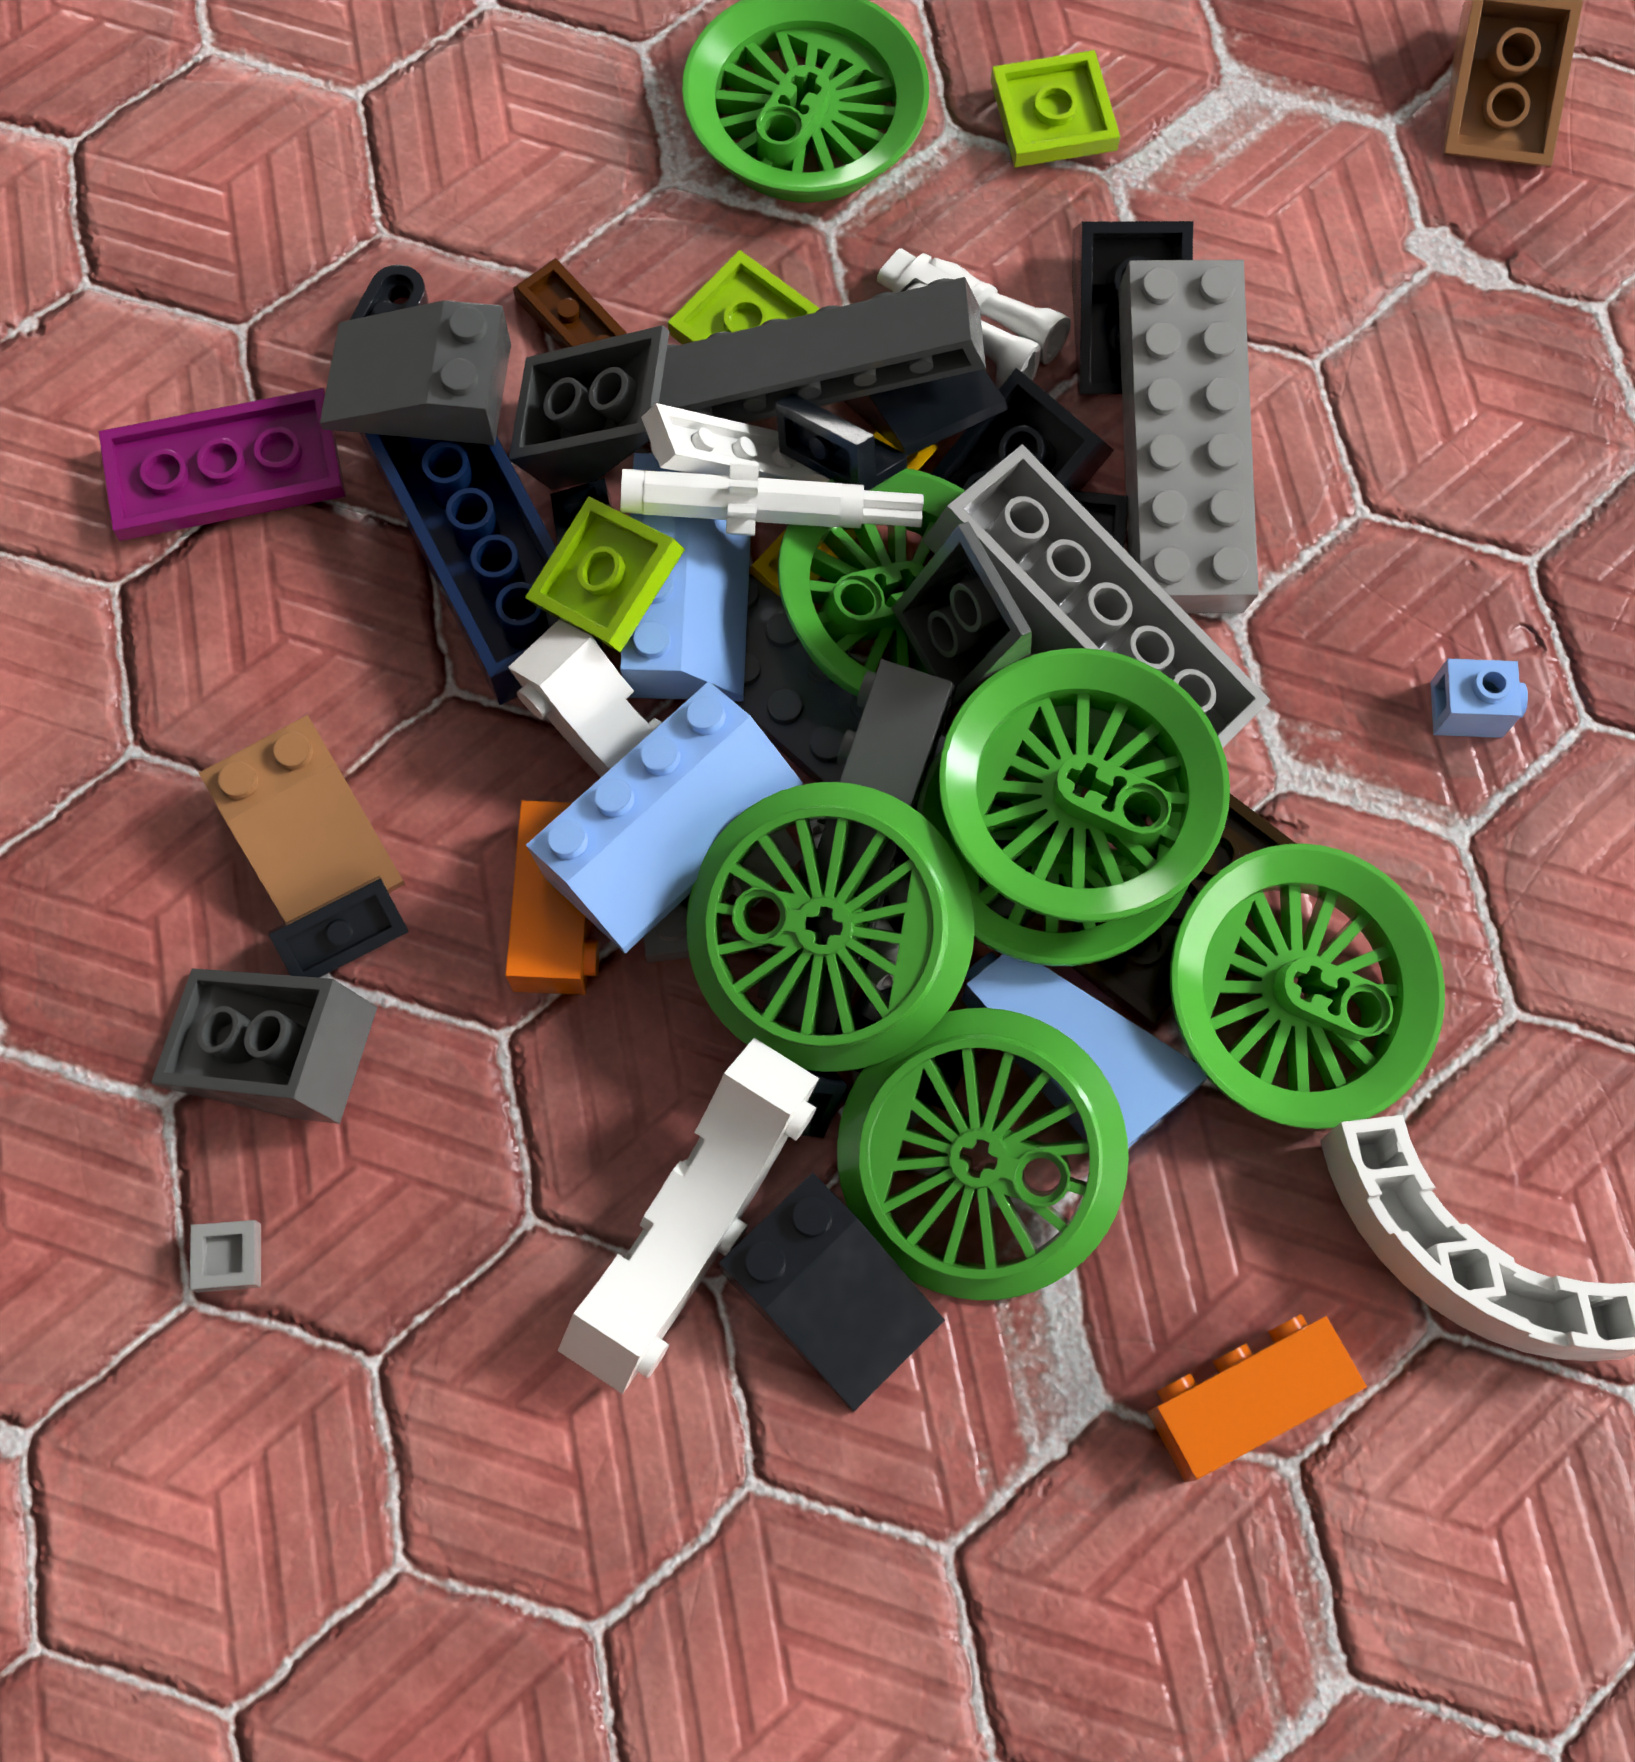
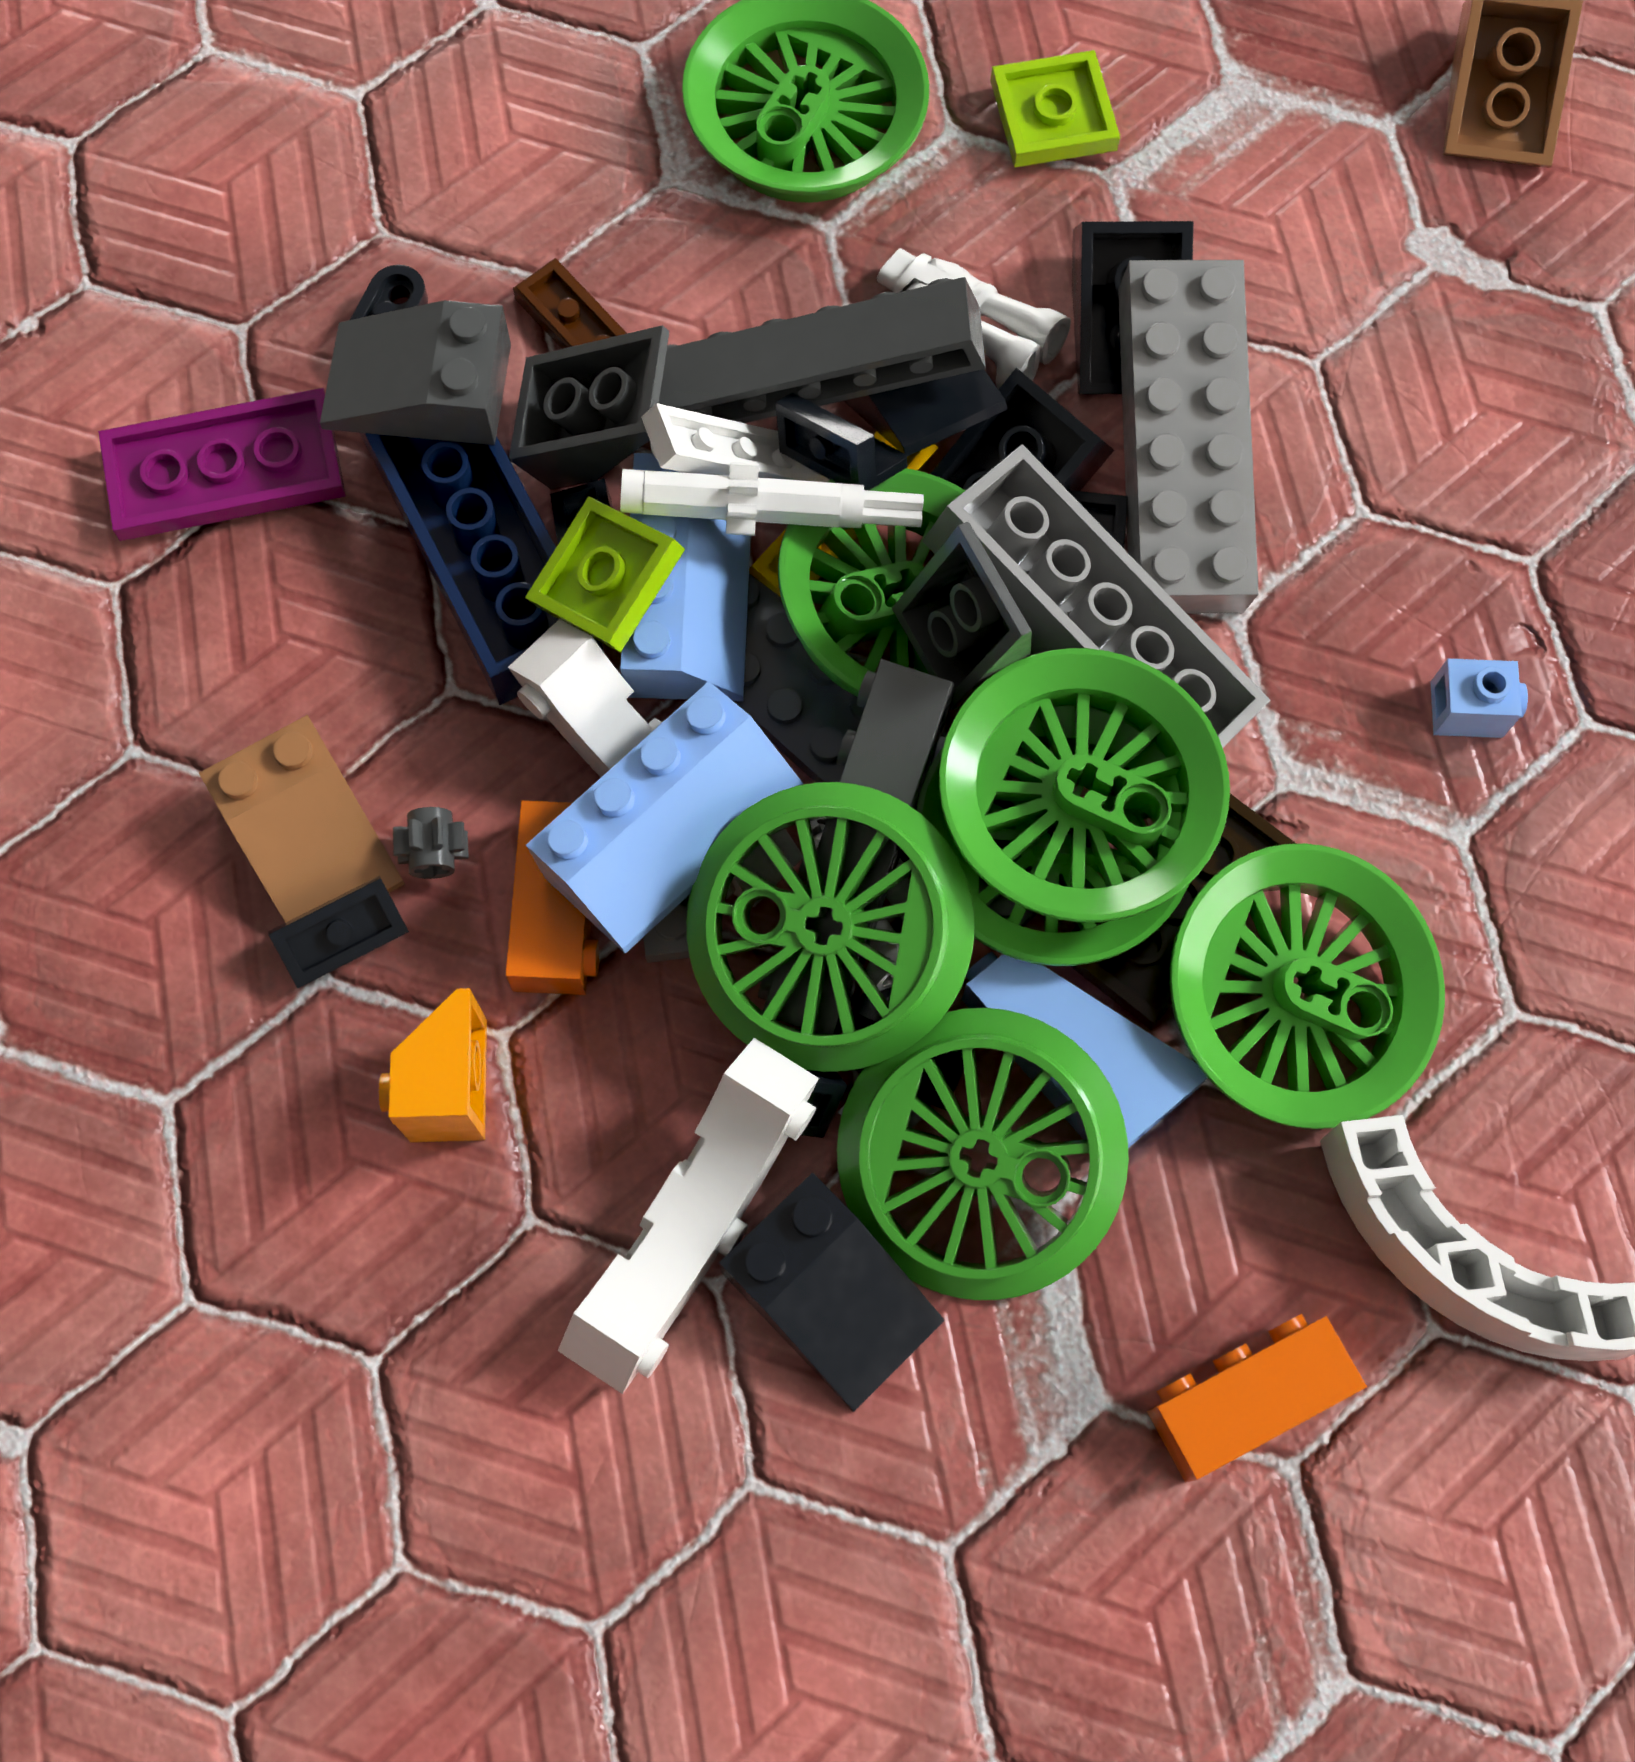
dark grey slope [151,968,378,1124] -> none
light grey plate [190,1220,261,1293] -> none
lime plate [668,250,820,344] -> none
none -> light orange slope [379,988,487,1143]
none -> dark grey gear [393,807,469,879]

